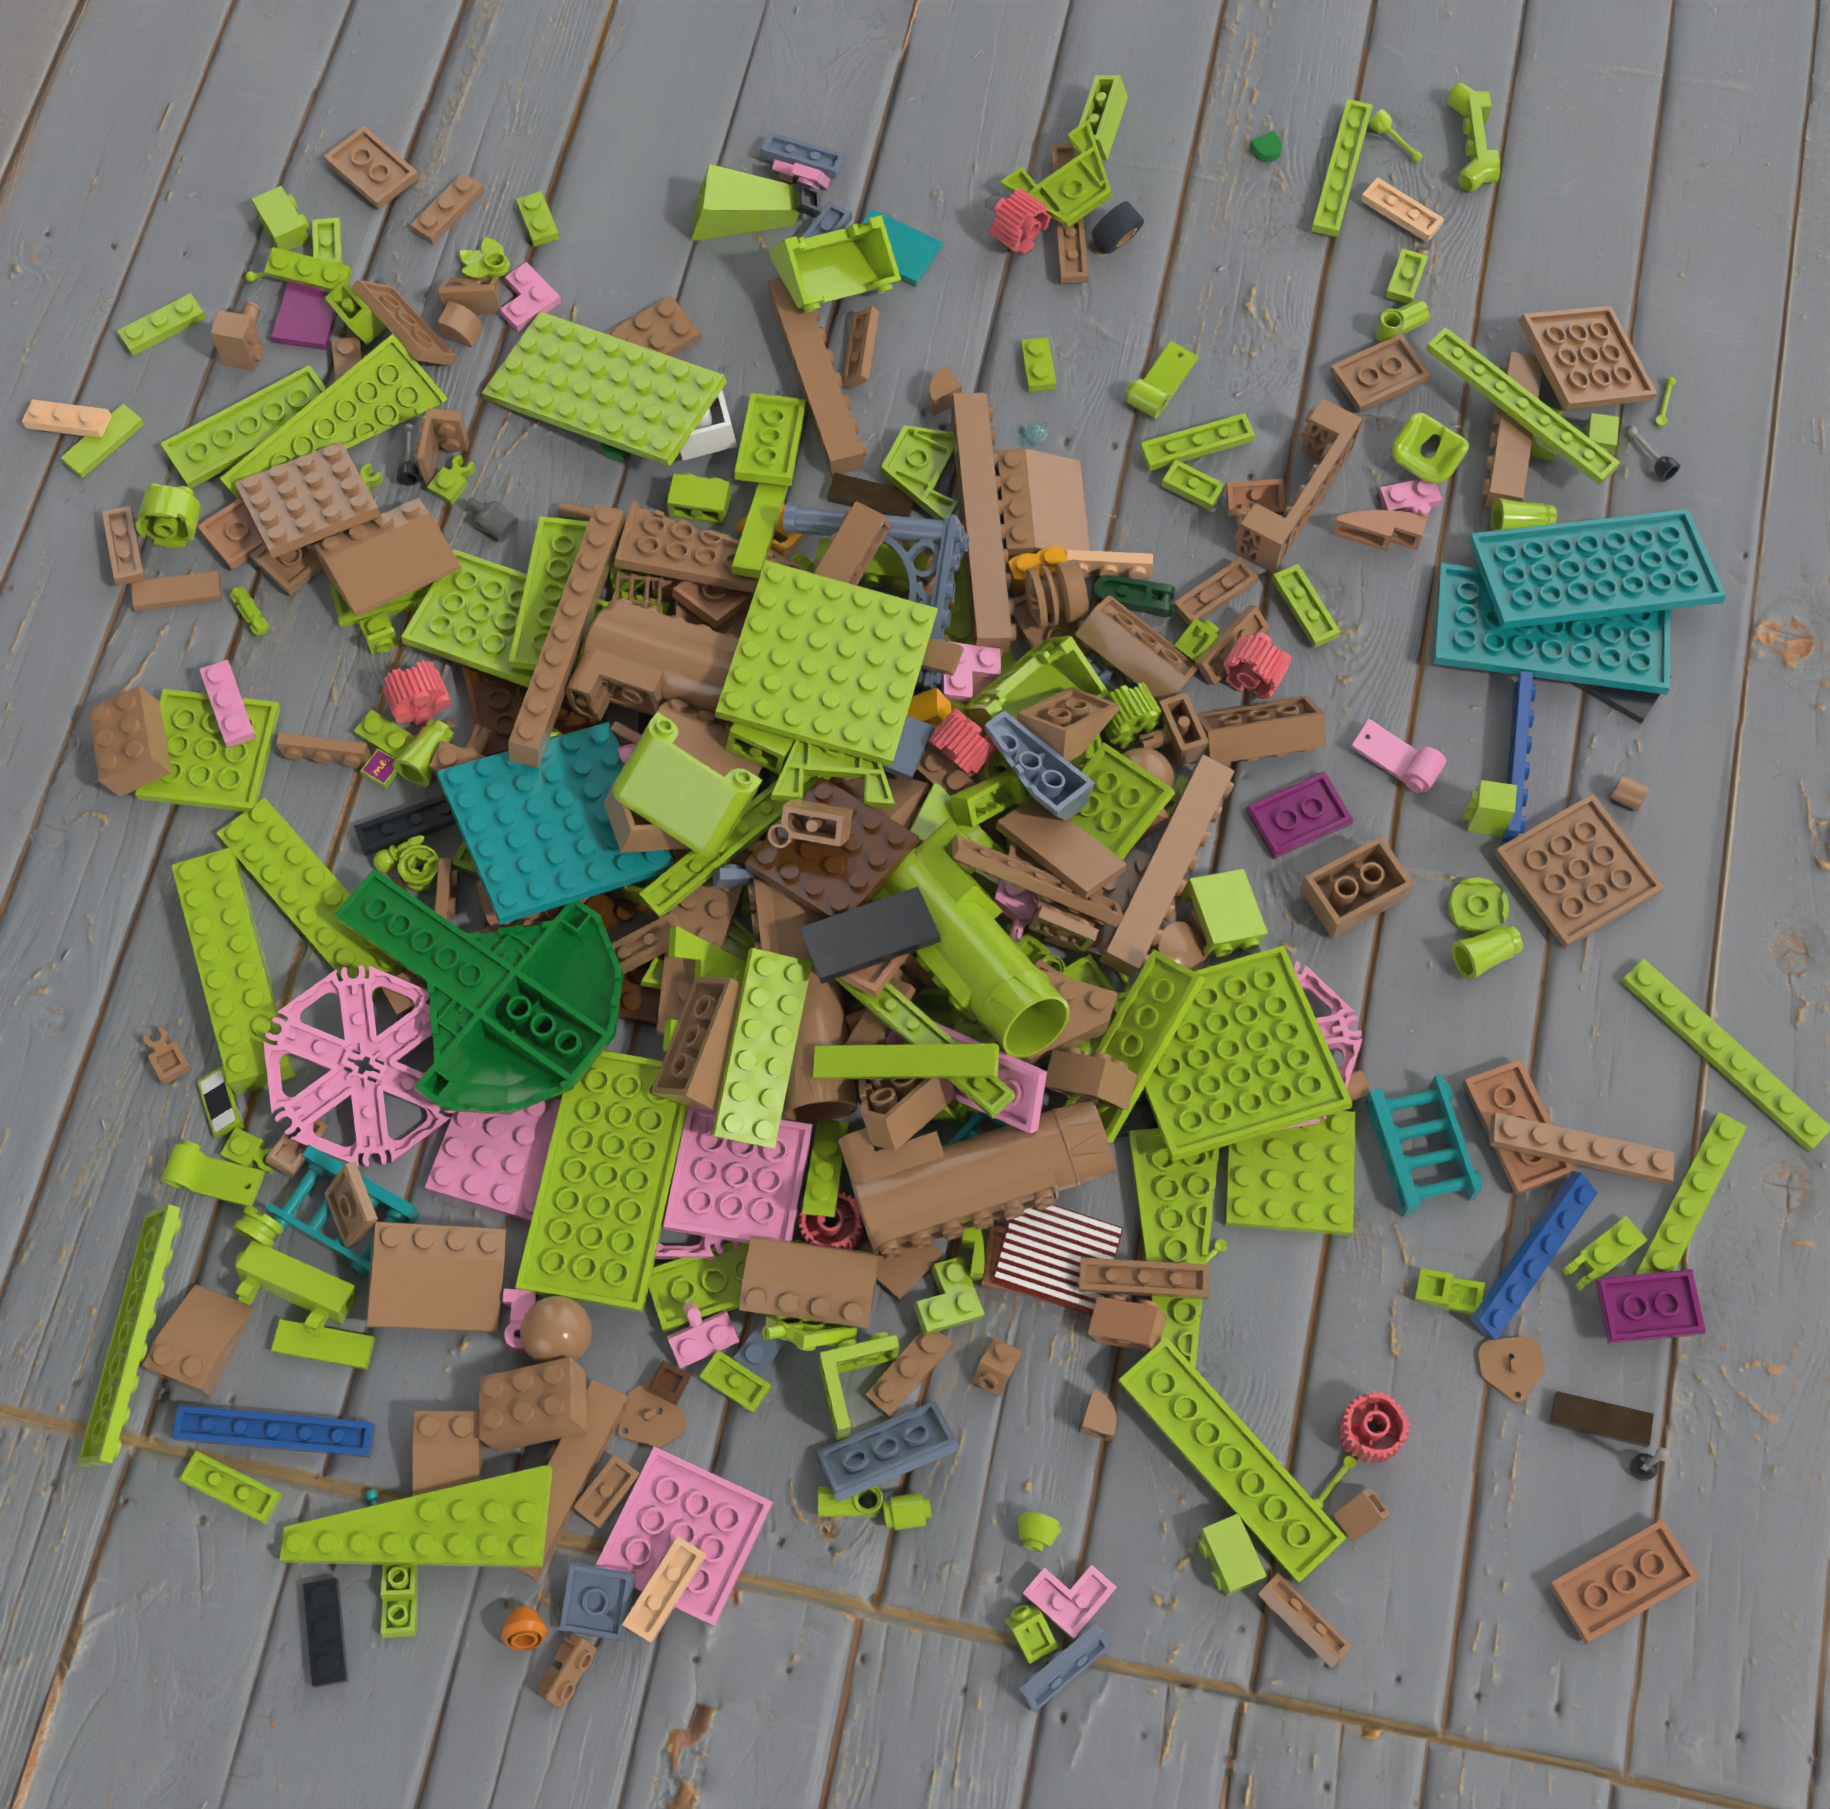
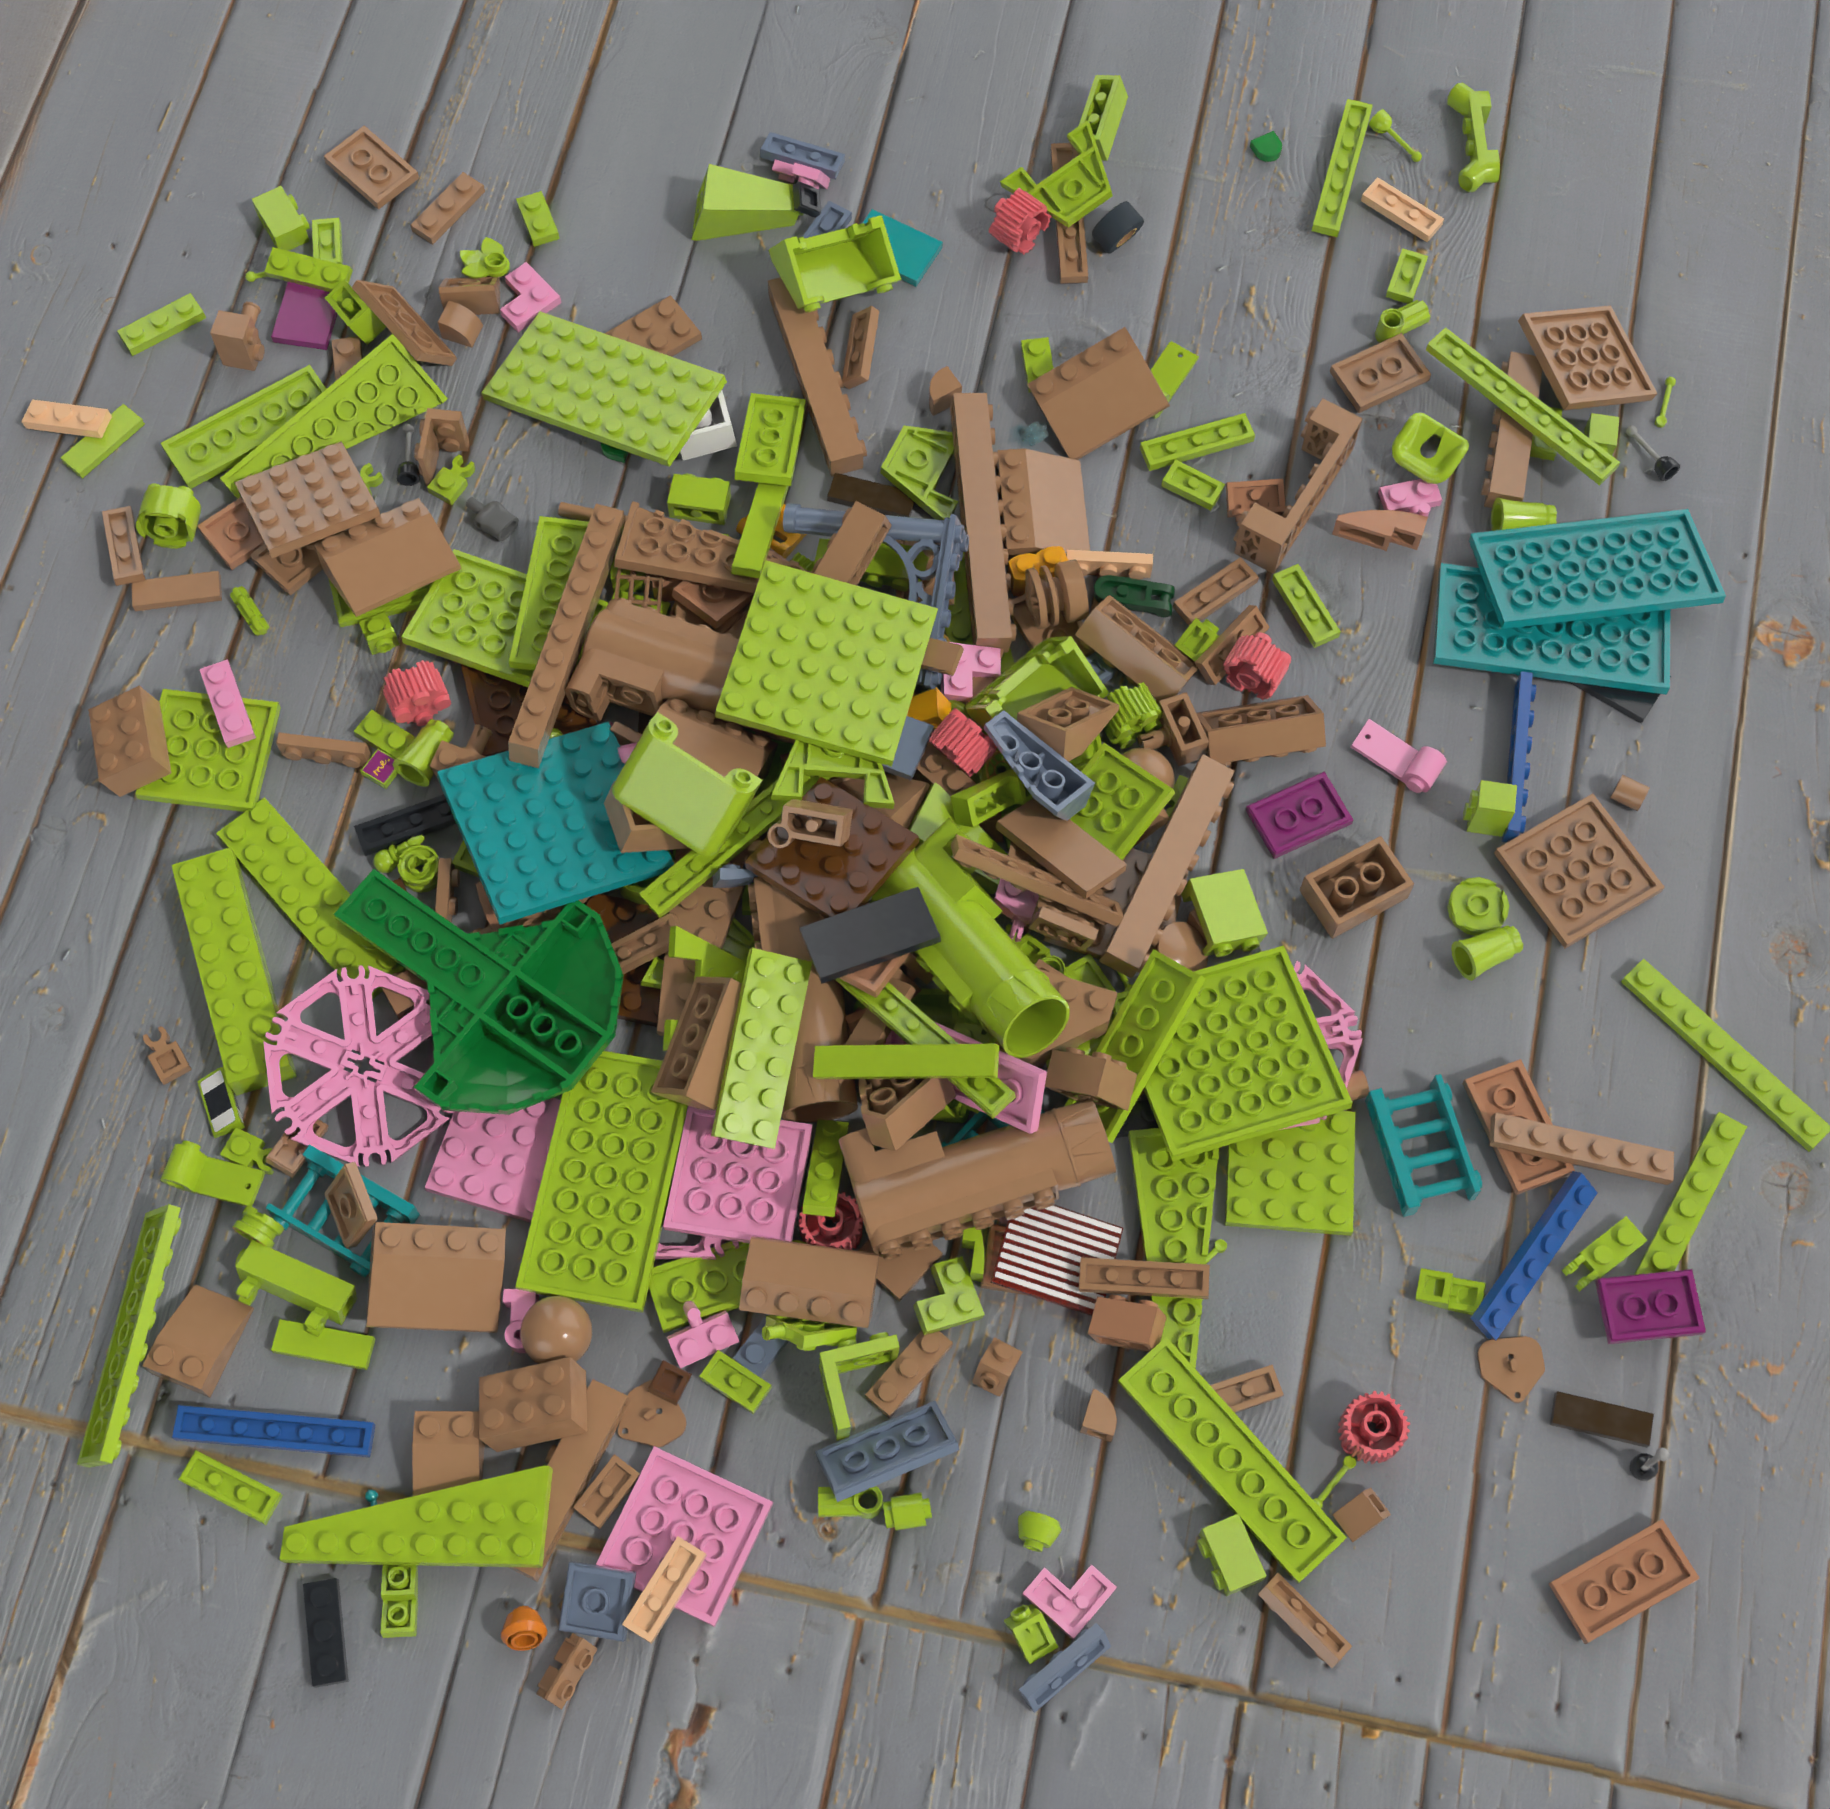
lime brick [725,723,795,775] -> none
none -> medium nougat slope [1027,327,1170,460]
none -> medium nougat plate [1210,1365,1284,1413]

